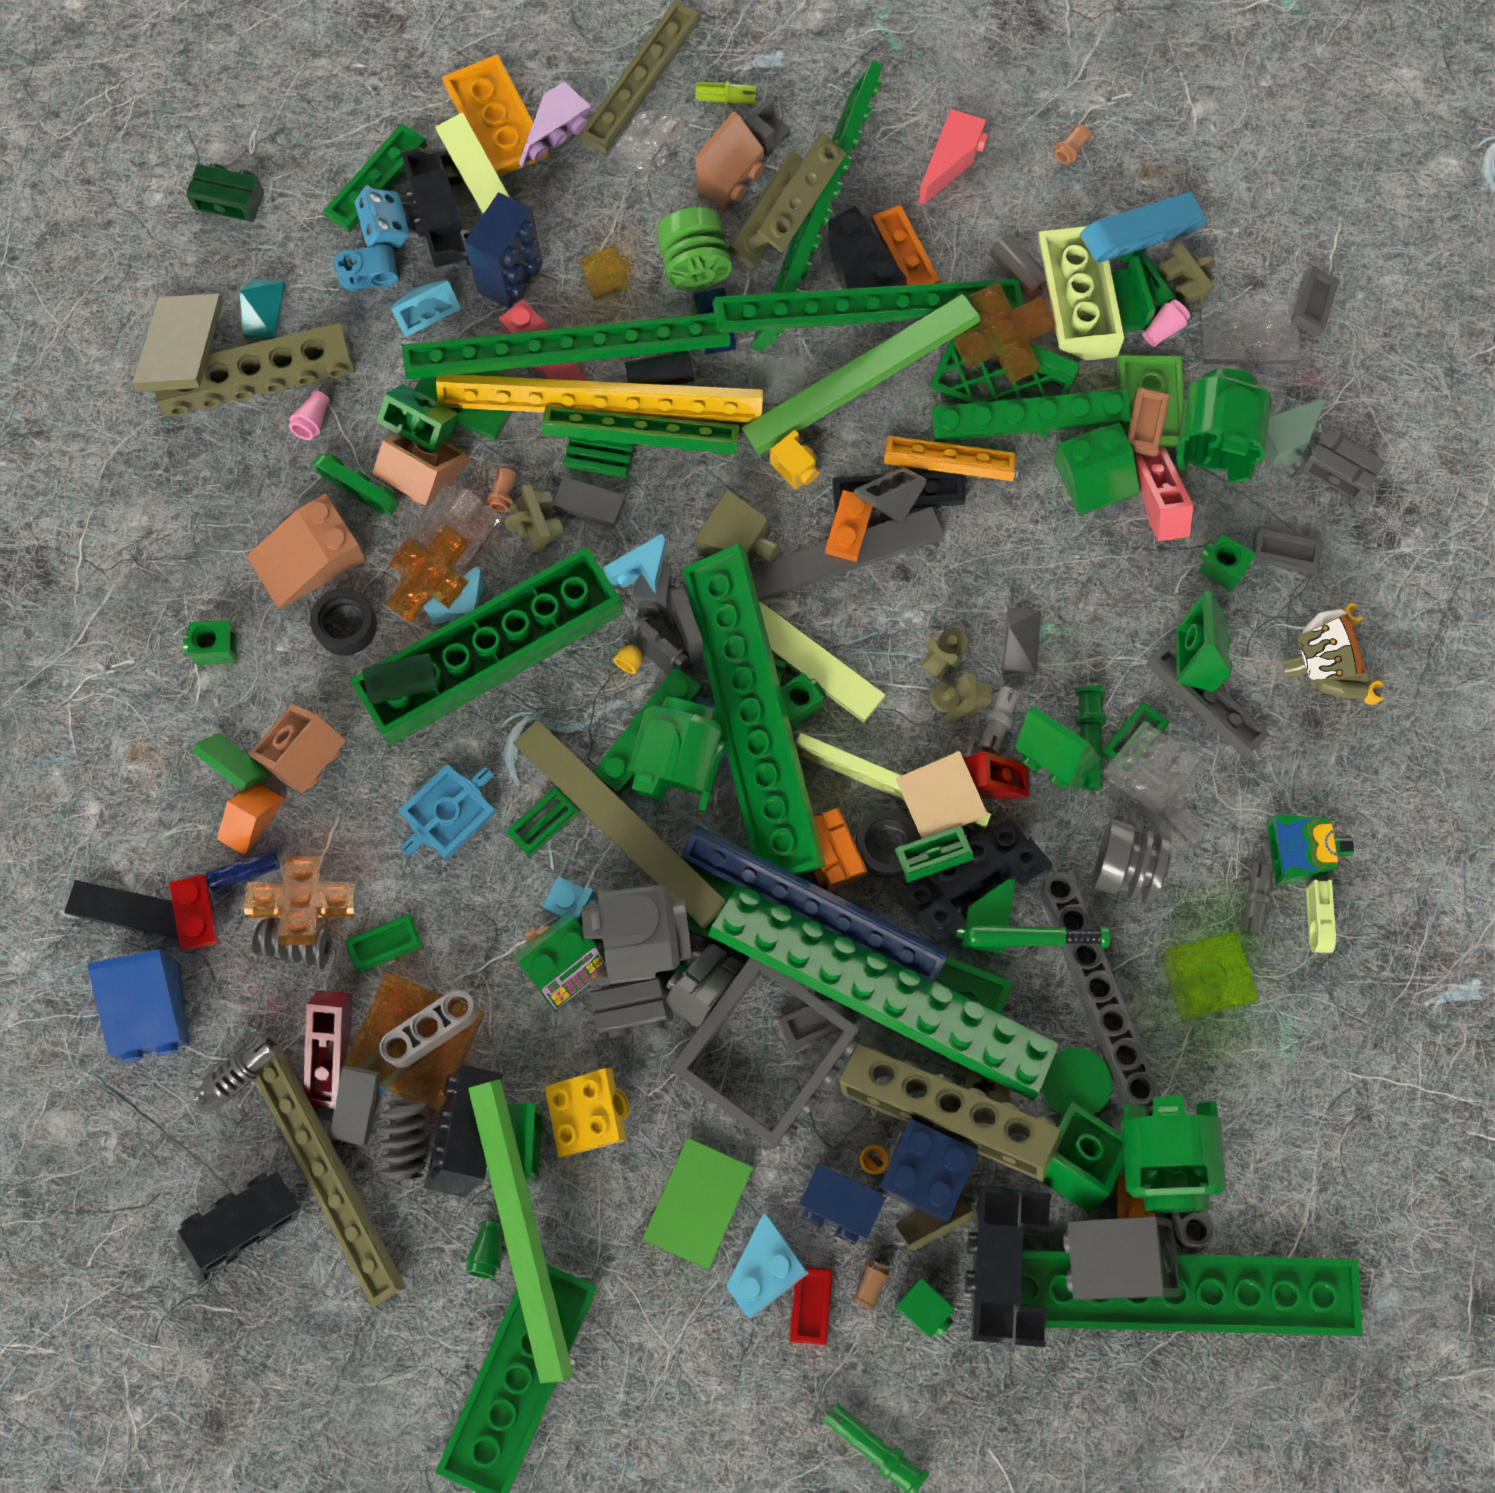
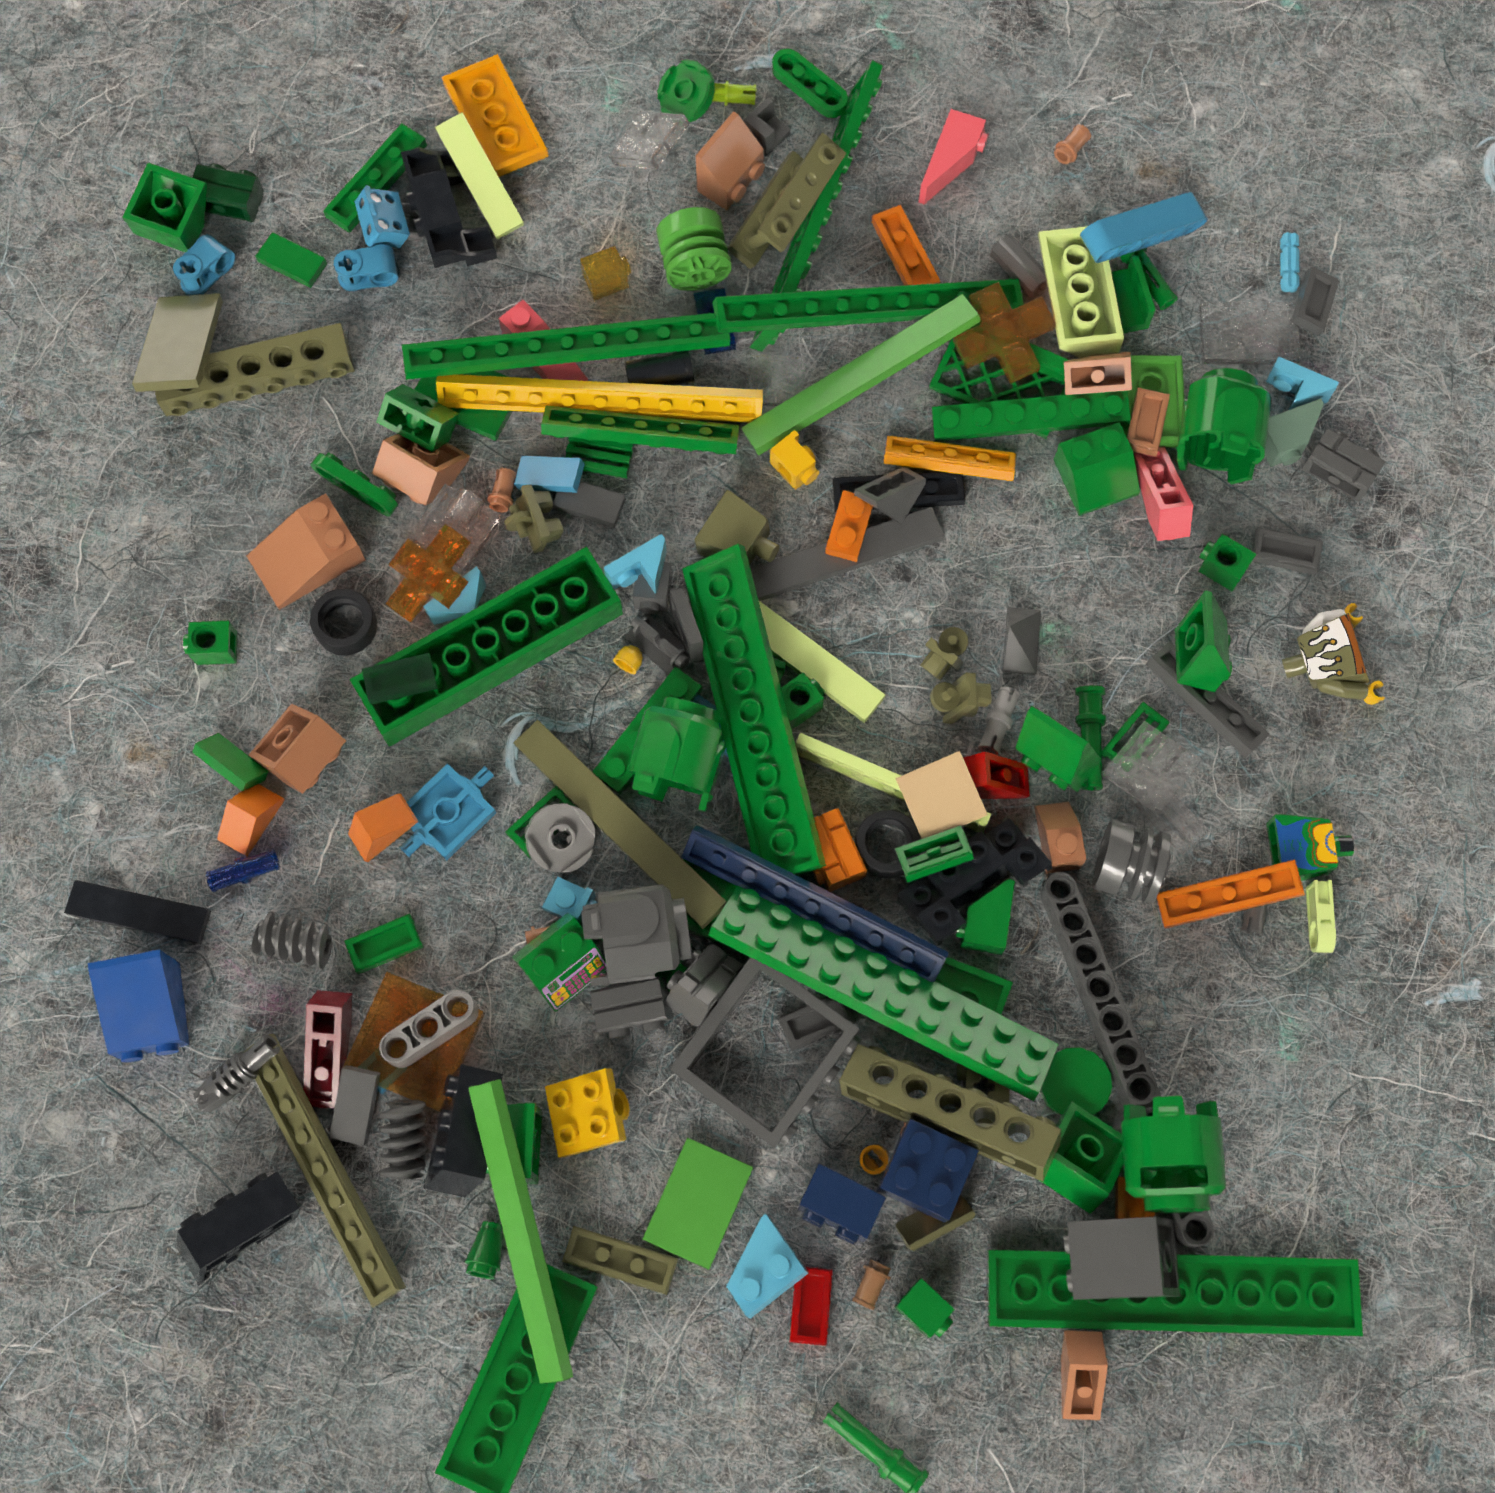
red plate [169,874,219,952] -> none
teal slope [240,279,285,340] -> none
clear orange plate [244,856,355,945] -> none
bright pink cone [289,391,330,440] -> none
medium azure slope [390,279,461,337] -> none
dark blue brick [464,192,543,309] -> none
lavender slope [519,82,591,167] -> none
olive tile [579,0,701,154] -> none
black wedge [827,206,907,326] -> none
black bracket [965,1185,1052,1347] -> none
green piece [967,925,1111,948] -> none
bright pink cone [1142,300,1190,347] -> none
olive hips [1158,243,1215,306] -> none
clear neon green brick [1161,931,1259,1024] -> none
none -> green slope [122,162,207,253]
none -> dark azure piece [173,234,235,295]
none -> green tile [255,232,327,288]
none -> orange slope [348,793,419,862]
none -> dark azure tile [514,456,585,493]
none -> light grey plate [525,804,595,872]
none -> olive tile [562,1226,678,1295]
none -> green tile [657,59,715,124]
none -> green plate [772,49,848,118]
none -> nougat slope [1034,802,1087,874]
none -> nougat slope [1061,1331,1108,1420]
none -> nougat slope [1064,352,1132,395]
none -> orange tile [1156,860,1305,929]
none -> medium azure slope [1266,356,1339,410]
none -> medium azure axle [1280,232,1300,293]

